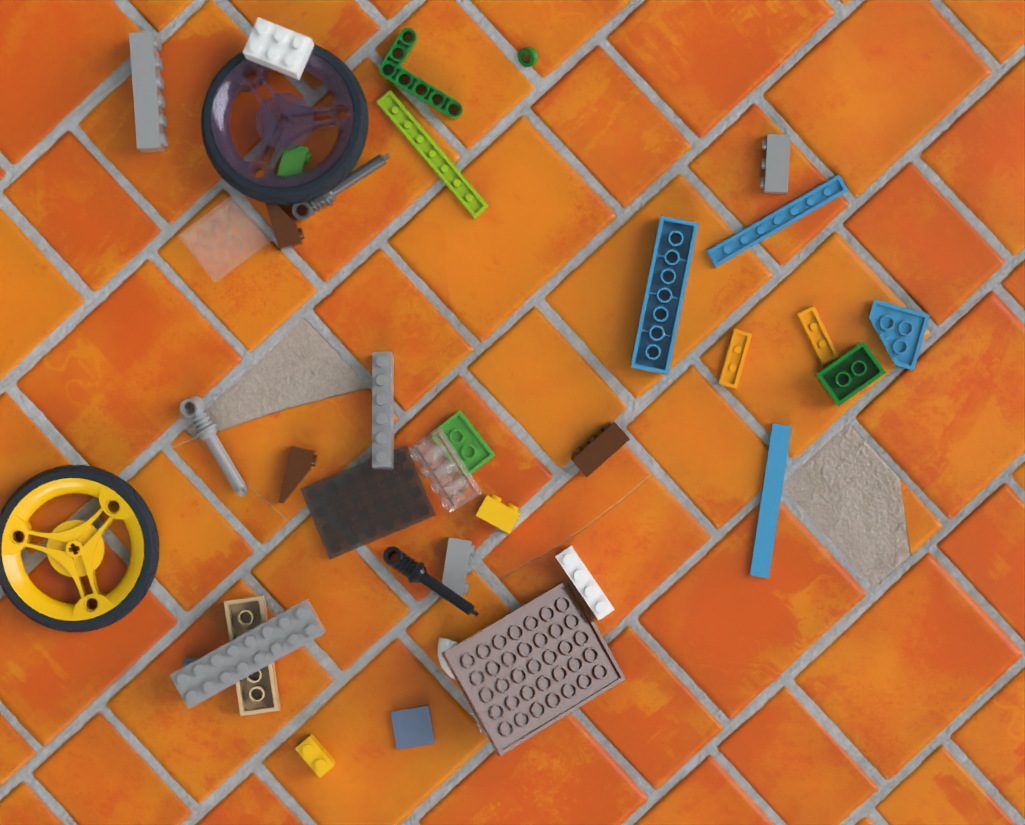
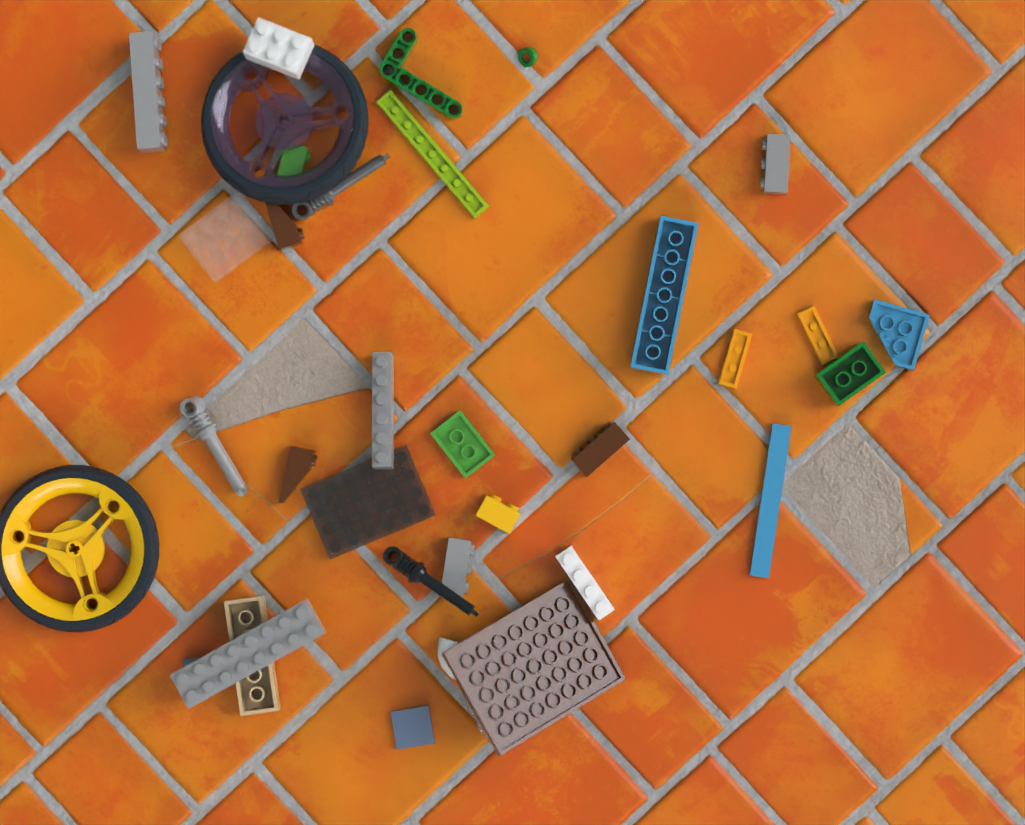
yellow brick [295,734,336,778] -> none
clear slope [409,427,483,513] -> none
dark azure tile [706,175,848,268] -> none

